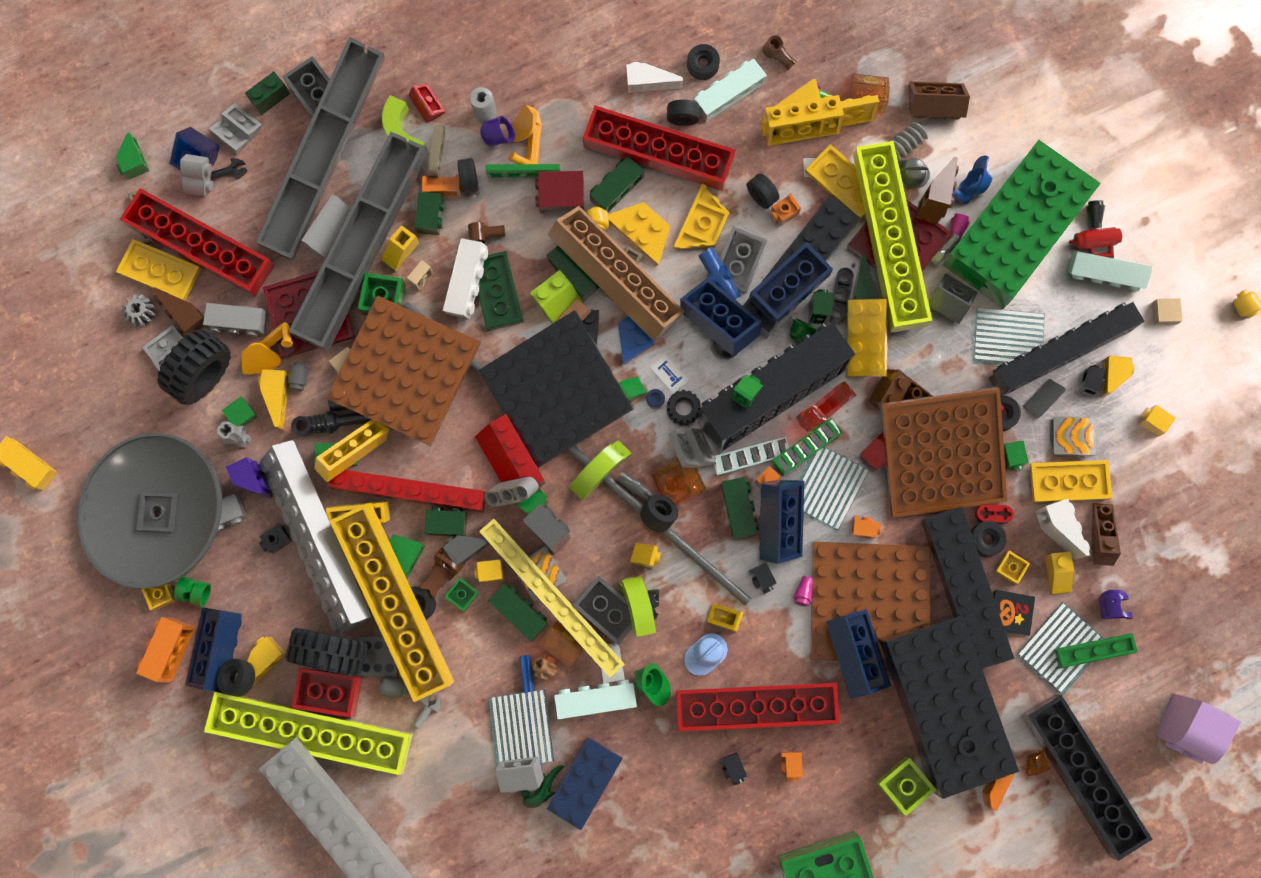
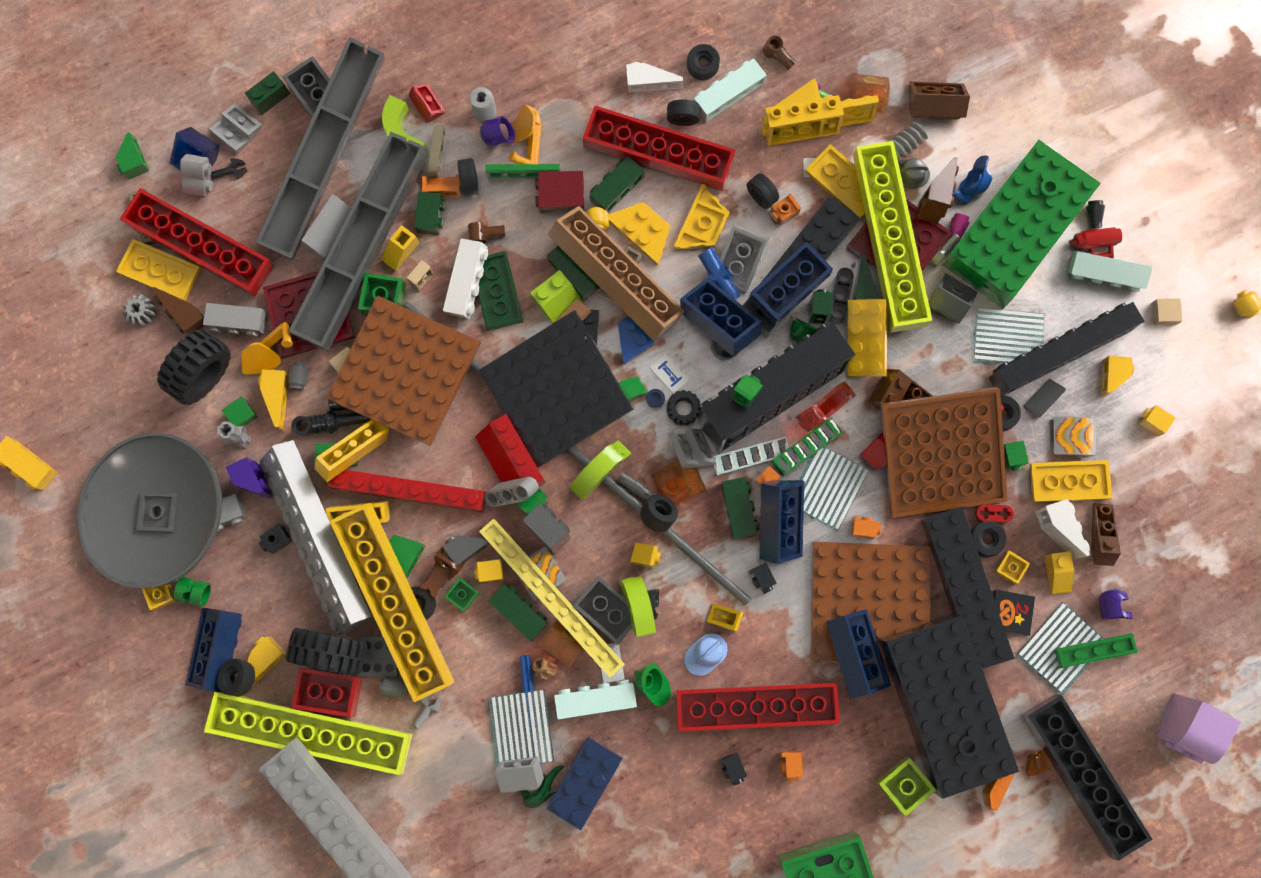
orange brick [136,617,196,682] -> none
light grey slope [142,325,184,371] -> none
dark green brick [424,507,467,537] -> none
dark pink cone [793,576,814,607] -> none
black brick [1078,365,1106,397] -> none

